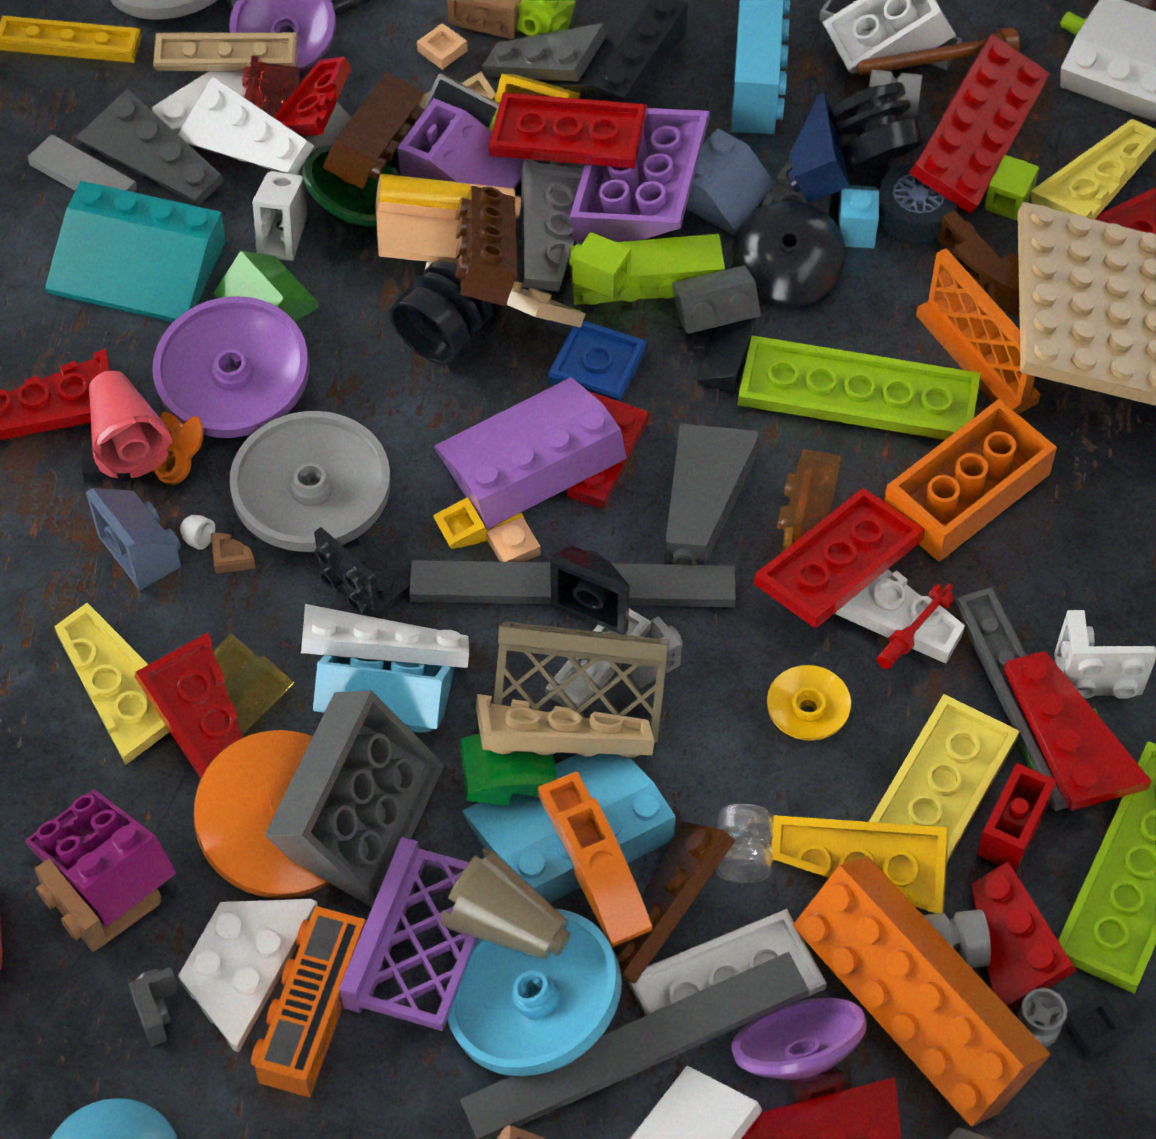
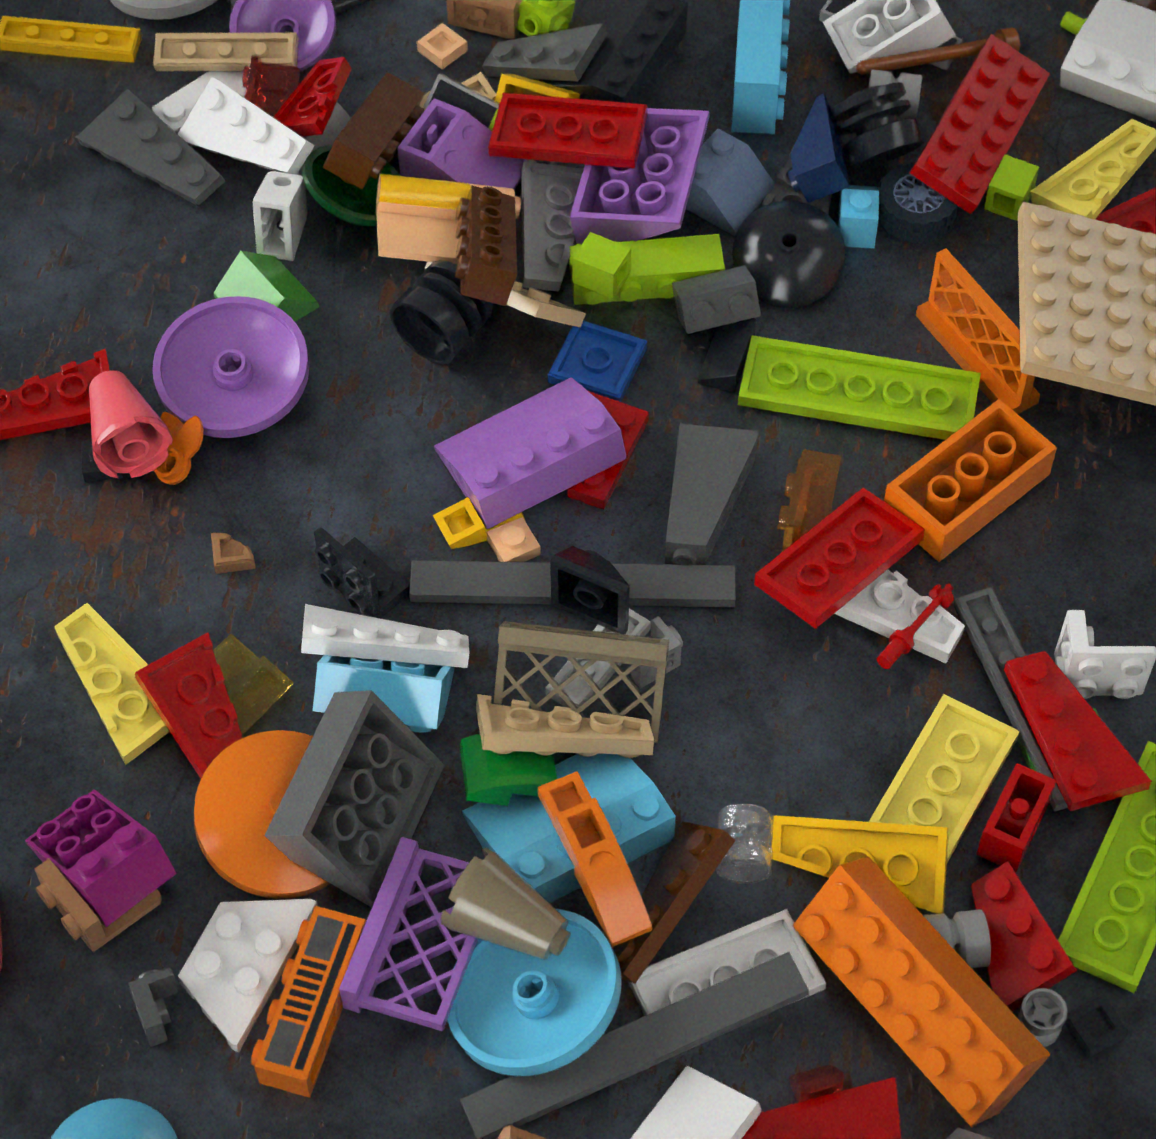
light grey tile [28,134,137,192] -> none
teal slope [45,181,226,322] -> none
sand blue slope [86,488,181,591] -> none
white hinge [180,515,215,550] -> none
light grey dish [230,411,391,552] -> none
medium lavender dish [731,998,867,1080] -> none
yellow dish [767,665,851,741] -> none
reddish brown slope [938,210,1020,318] -> none

